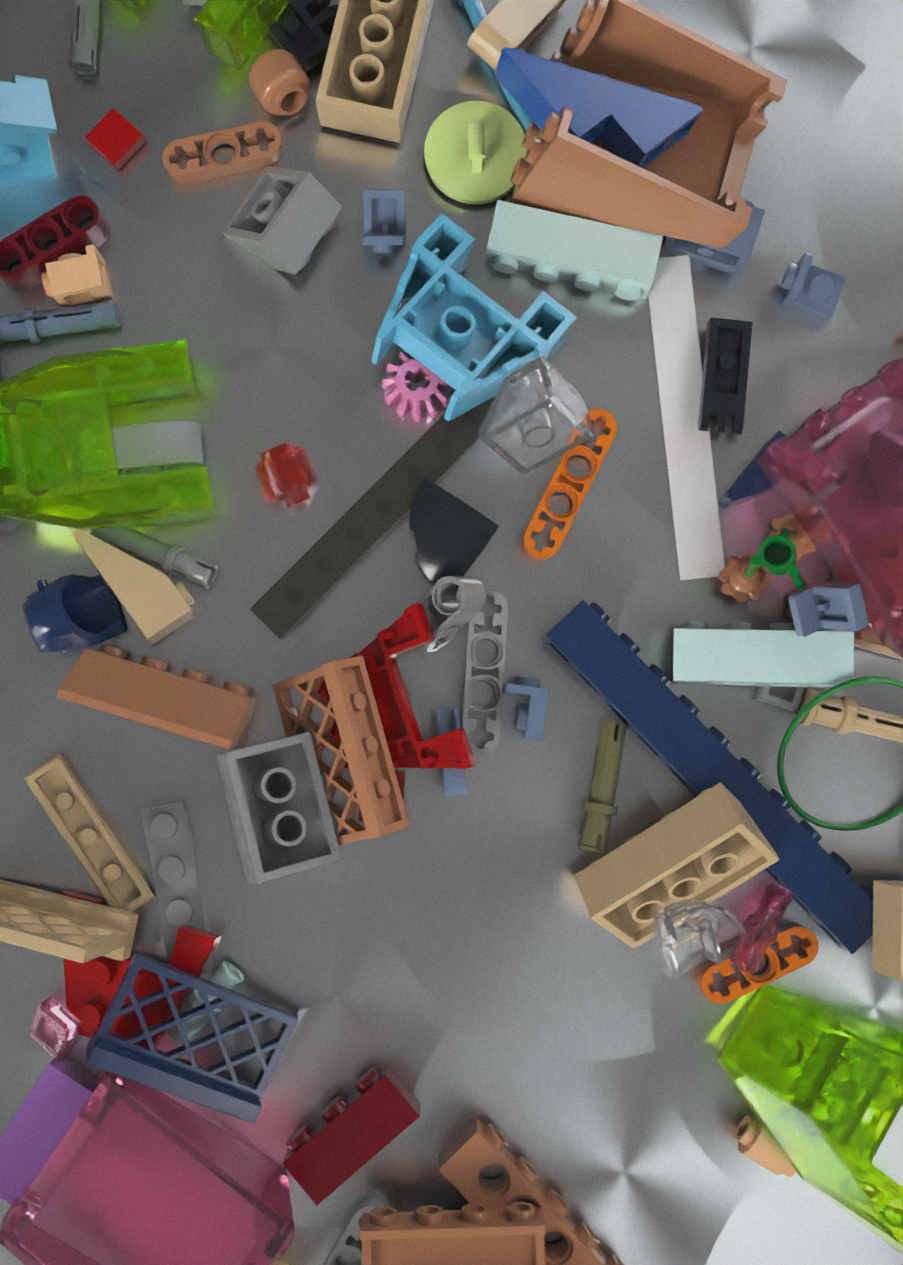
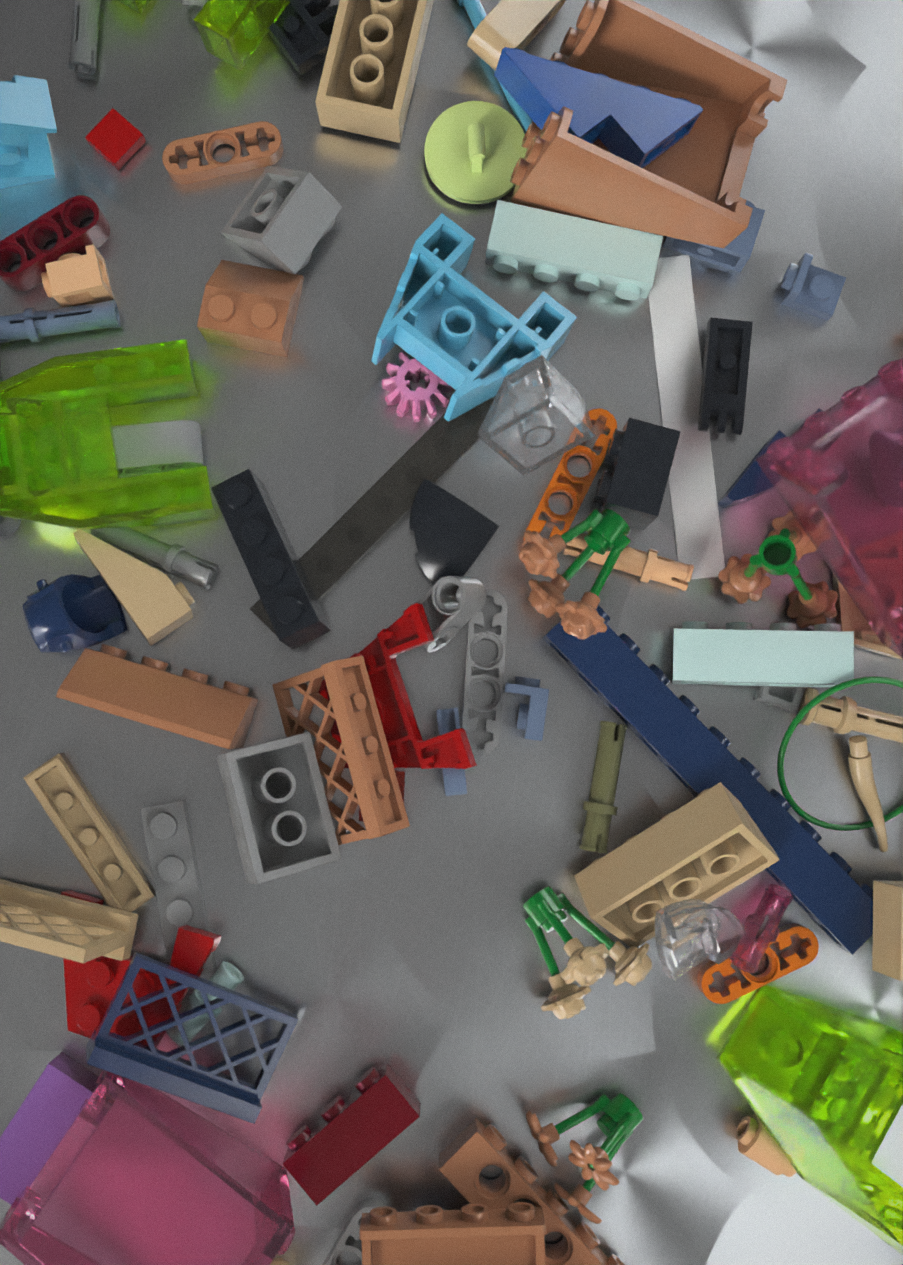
clear pink tile [29,996,81,1061] -> none
nougat head [249,49,311,116] -> none
clear red head [255,441,318,507] -> none
sand blue bracket [363,189,406,253] -> none
sand blue bracket [789,580,869,637] -> none
none -> nougat slope [197,260,304,358]
none -> black brick [211,469,331,649]
none -> nougat plant [519,508,631,640]
none -> tan plant [523,886,652,1020]
none -> plant [526,1093,643,1224]
none -> light nougat pin [563,533,694,591]
none -> black brick [592,417,681,530]
none -> tan animal [848,735,888,852]

